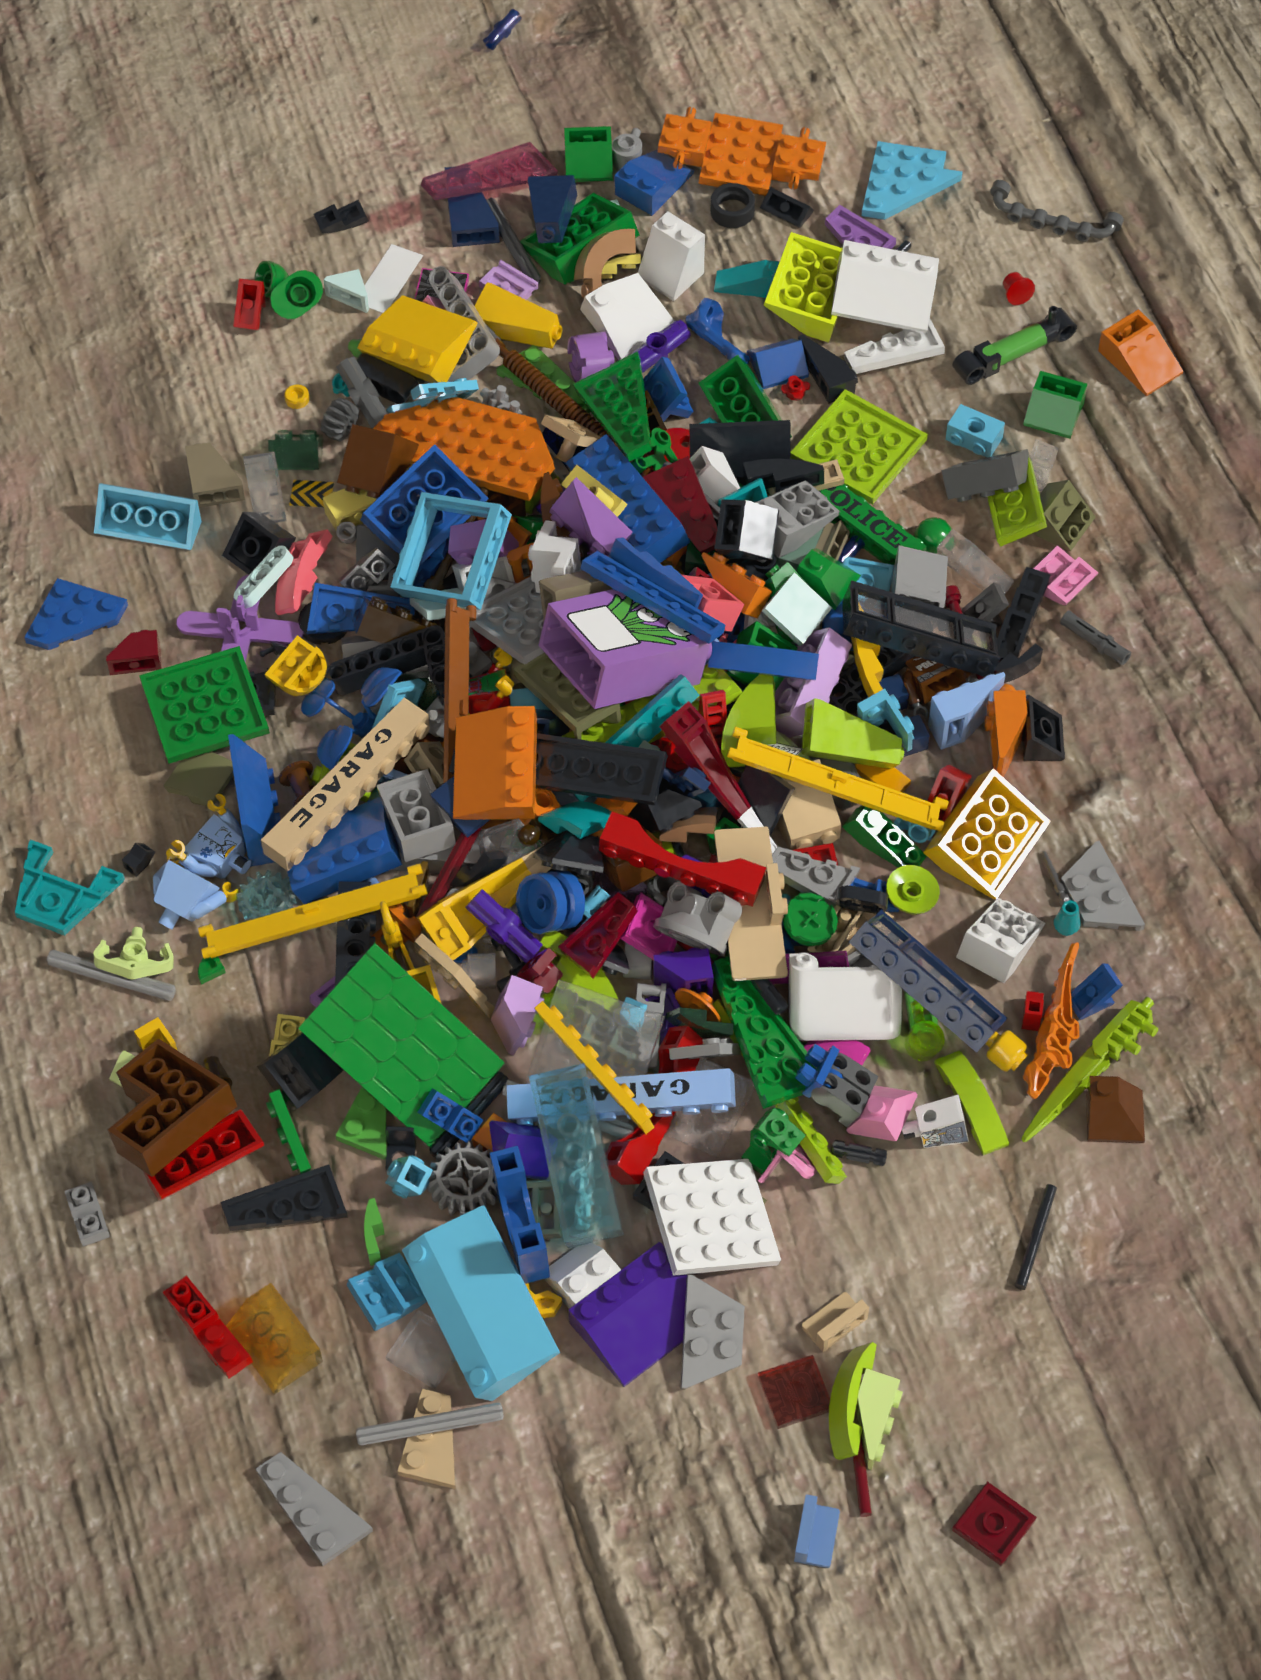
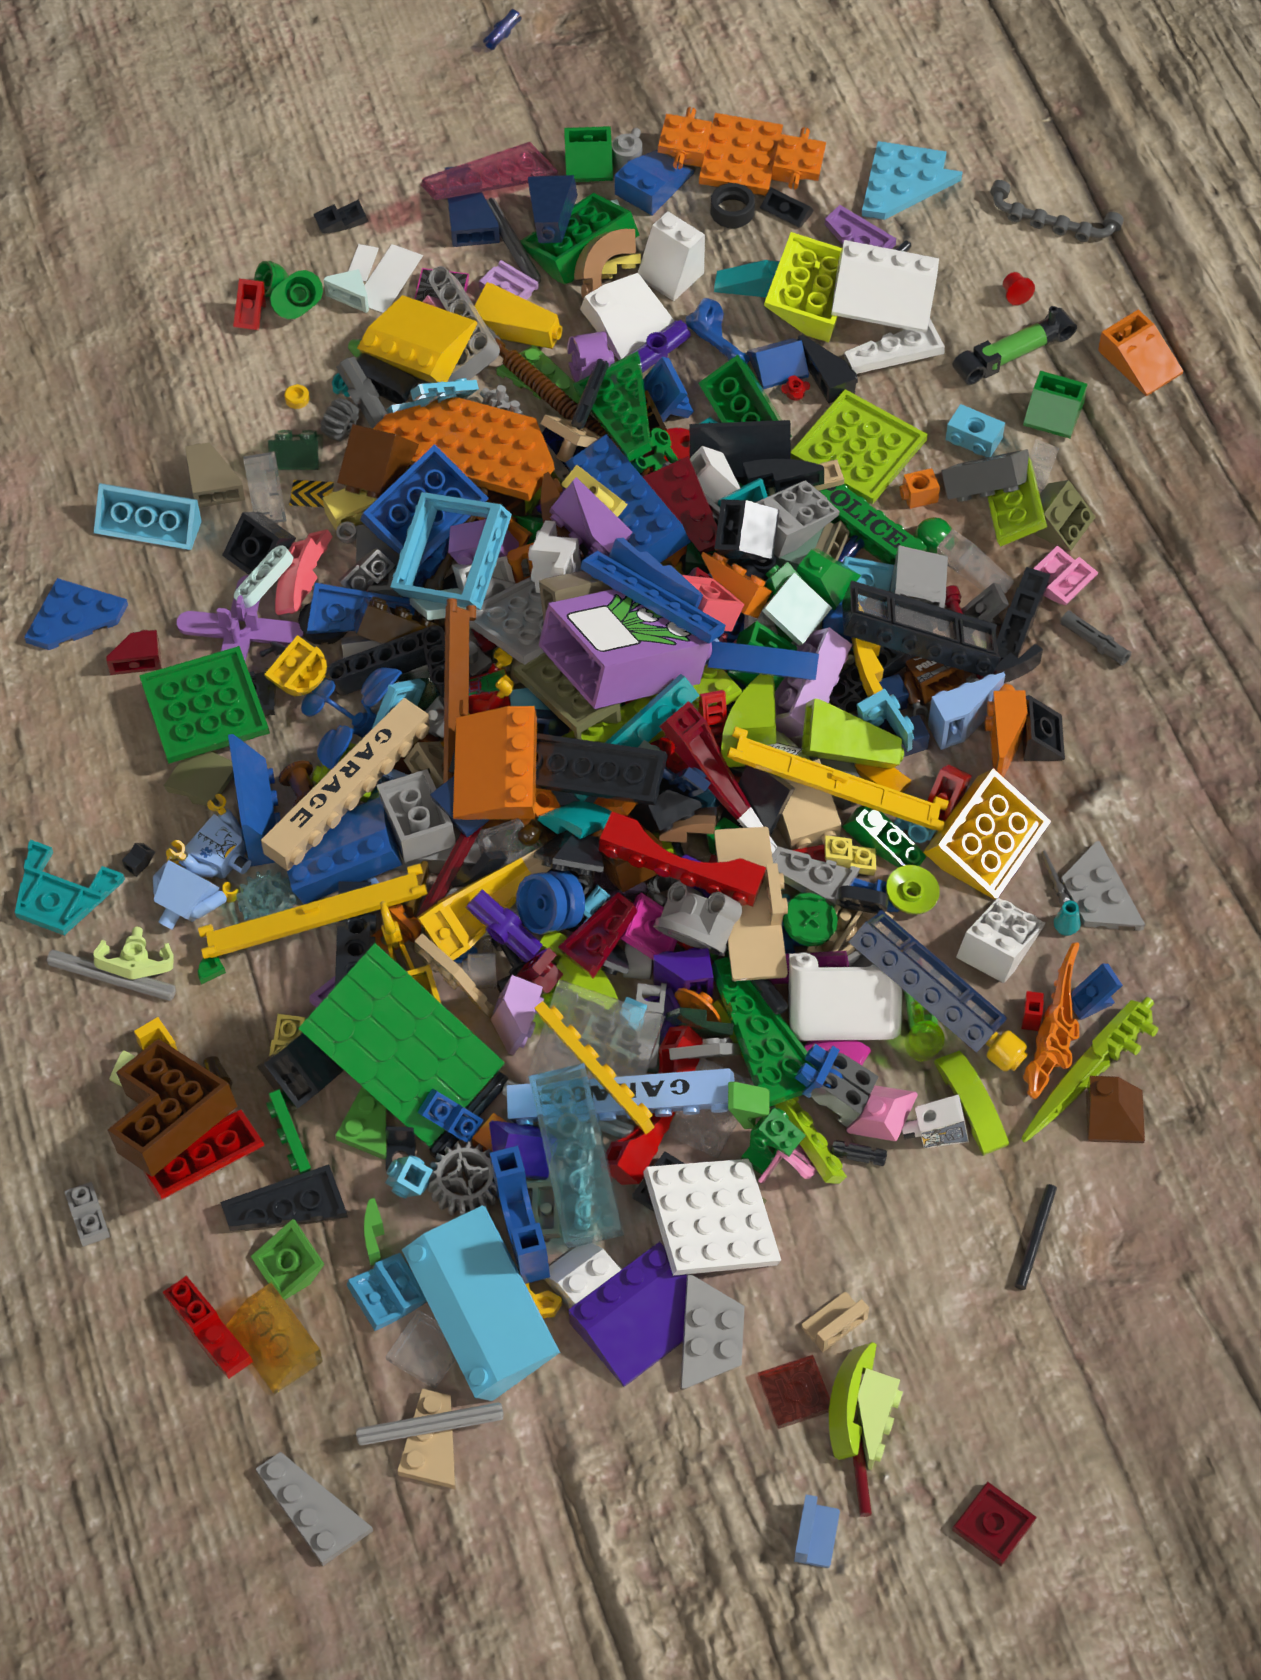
none -> bright green slope [251,1219,325,1301]
none -> white sticker [349,244,379,281]
none -> black axle [571,358,609,430]
none -> bright green slope [728,1082,769,1129]
none -> light yellow slope [824,835,876,876]
none -> orange brick [899,468,940,509]

